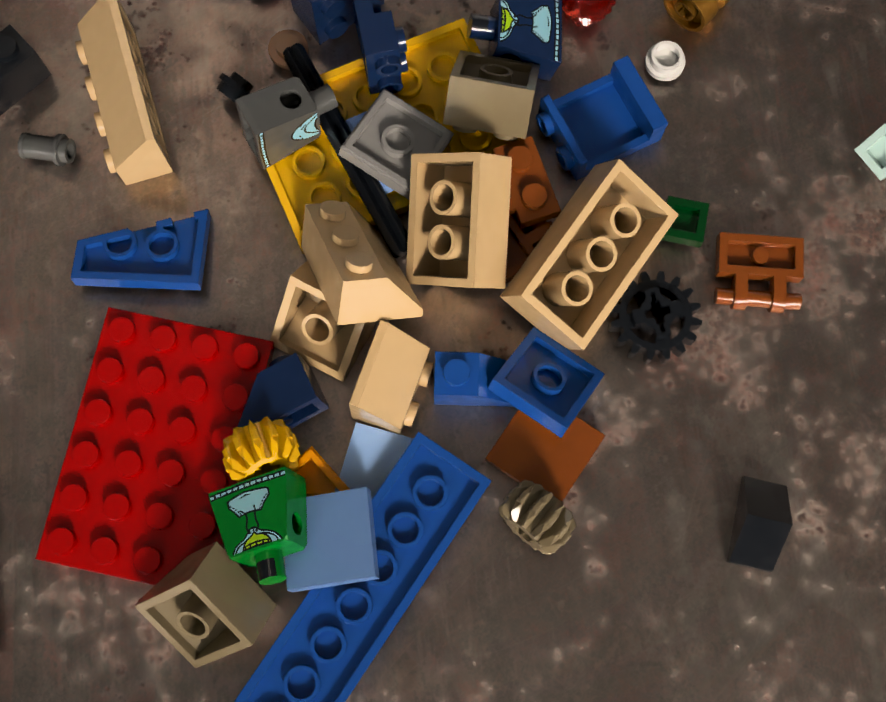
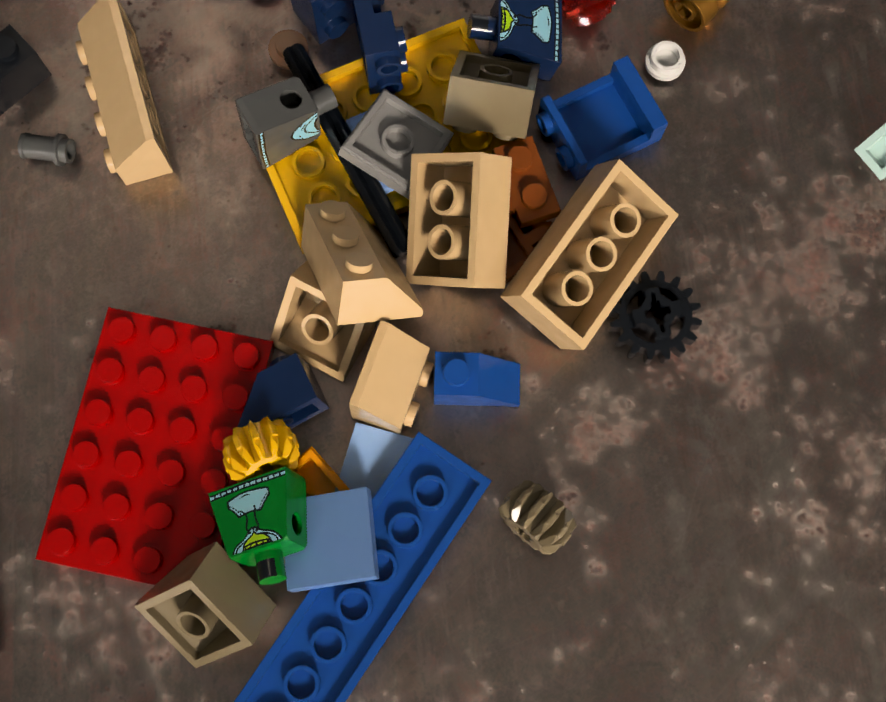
blue wing [71,209,211,291] -> none
black plate [216,71,254,103] -> none
dark orange tile [485,409,606,502] -> none
blue plate [488,327,605,438] -> none
dark green plate [661,196,709,248] -> none
dark orange plate [714,232,804,313] -> none
black slope [727,476,793,572] -> none

